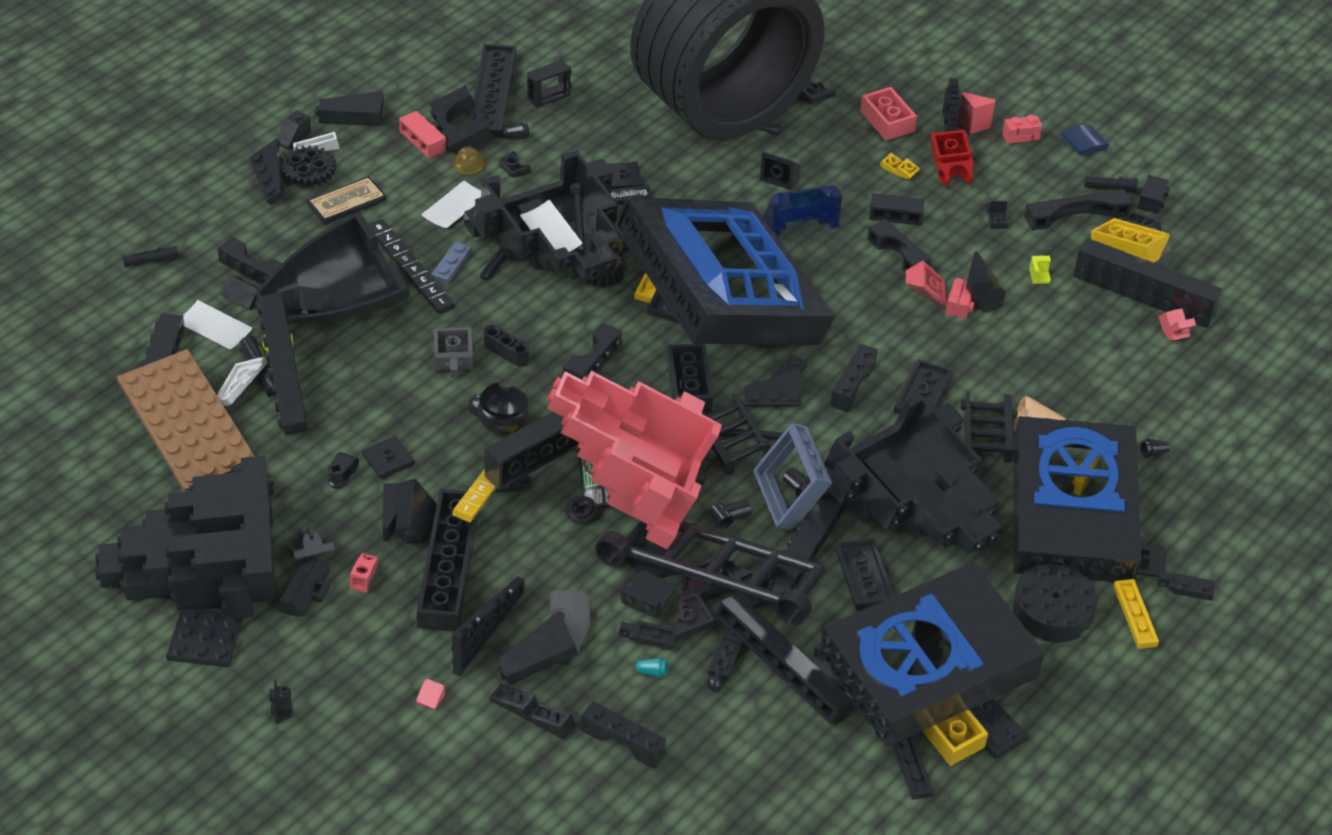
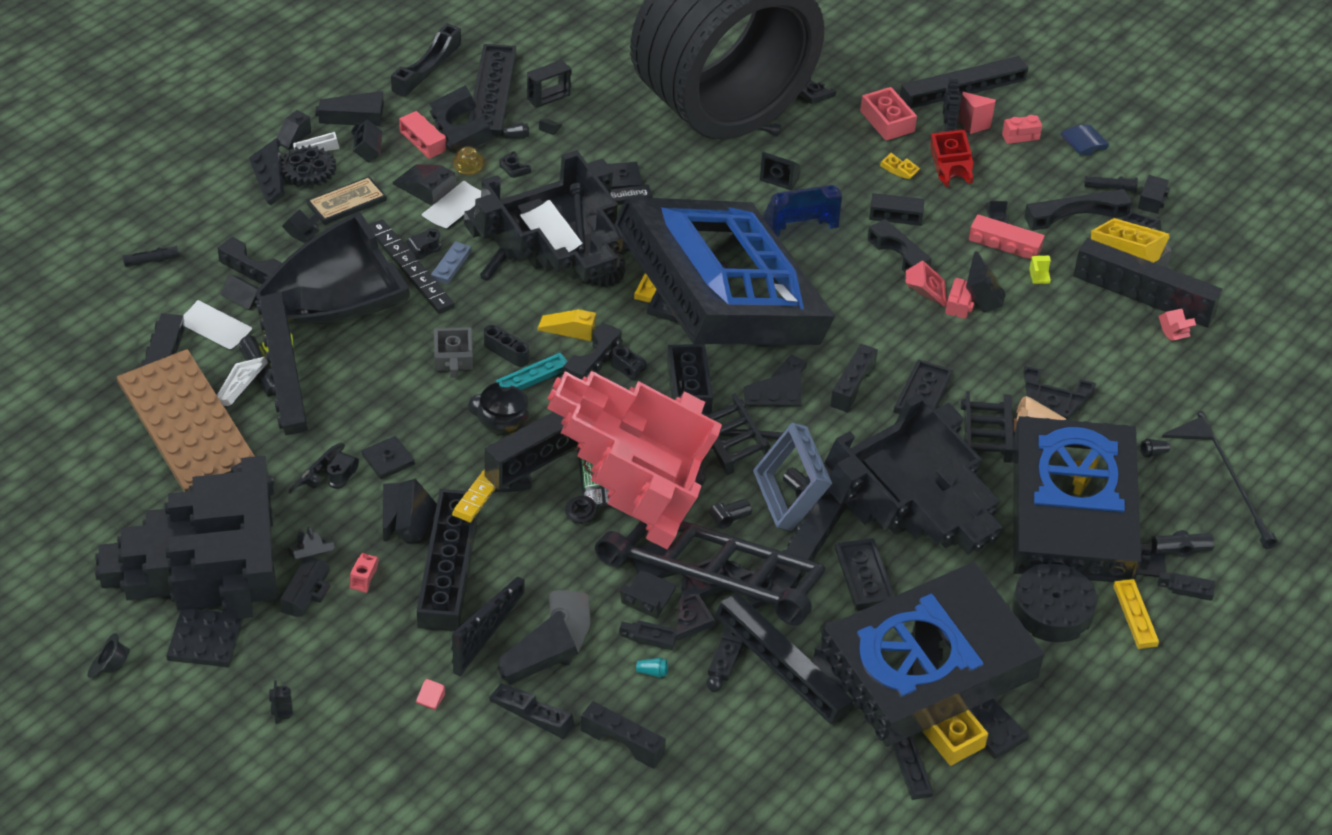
none -> black piece [87,633,130,678]
none -> black brick [282,209,322,242]
none -> black piece [289,442,345,494]
none -> black hinge [351,120,383,162]
none -> black arch [391,23,461,97]
none -> black slope [393,164,456,206]
none -> black piece [406,229,441,259]
none -> teal plate [496,353,567,390]
none -> yellow slope [538,309,596,341]
none -> black slope [539,119,562,135]
none -> black piece [612,345,647,379]
none -> black brick [900,56,1028,109]
none -> coral brick [969,214,1045,260]
none -> black wing [1023,366,1096,420]
none -> black piece [1151,530,1214,557]
none -> black piece [1162,411,1278,549]

